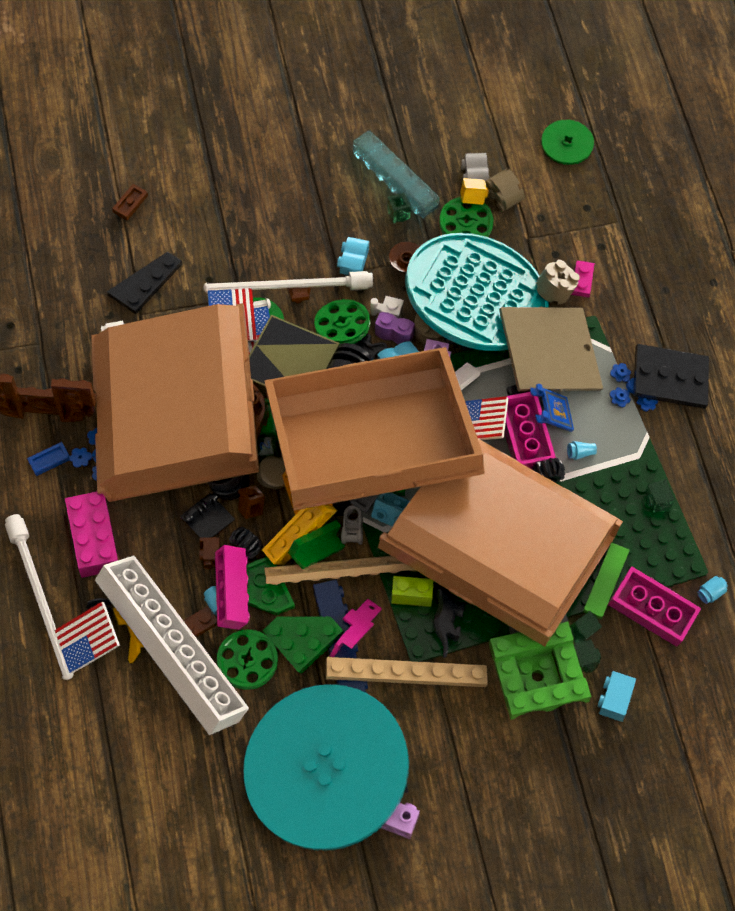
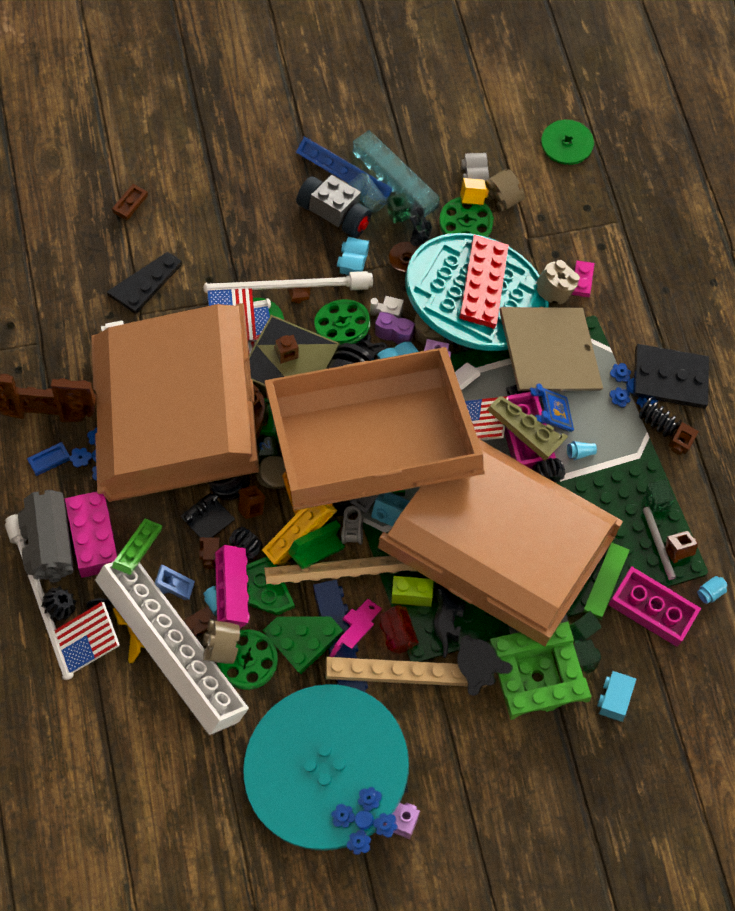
none -> dark grey brick [18,490,74,582]
none -> black gear [41,586,77,621]
none -> bright green tile [112,519,162,575]
none -> medium blue slope [155,565,195,600]
none -> dark tan brick [203,620,240,664]
none -> reddish brown brick [274,335,299,364]
none -> blue plate [296,137,393,204]
none -> brick [296,175,372,238]
none -> blue plant [331,787,398,855]
none -> clear light blue brick [348,173,389,213]
none -> clear red brick [379,605,419,653]
none -> black hinge [409,200,432,246]
none -> black tile [457,636,513,696]
none -> plate [459,235,509,329]
none -> olive wing [487,396,568,461]
none -> black piece [639,397,682,438]
none -> light grey bar [643,507,676,580]
none -> reddish brown brick [665,531,698,563]
none -> reddish brown brick [668,422,699,455]

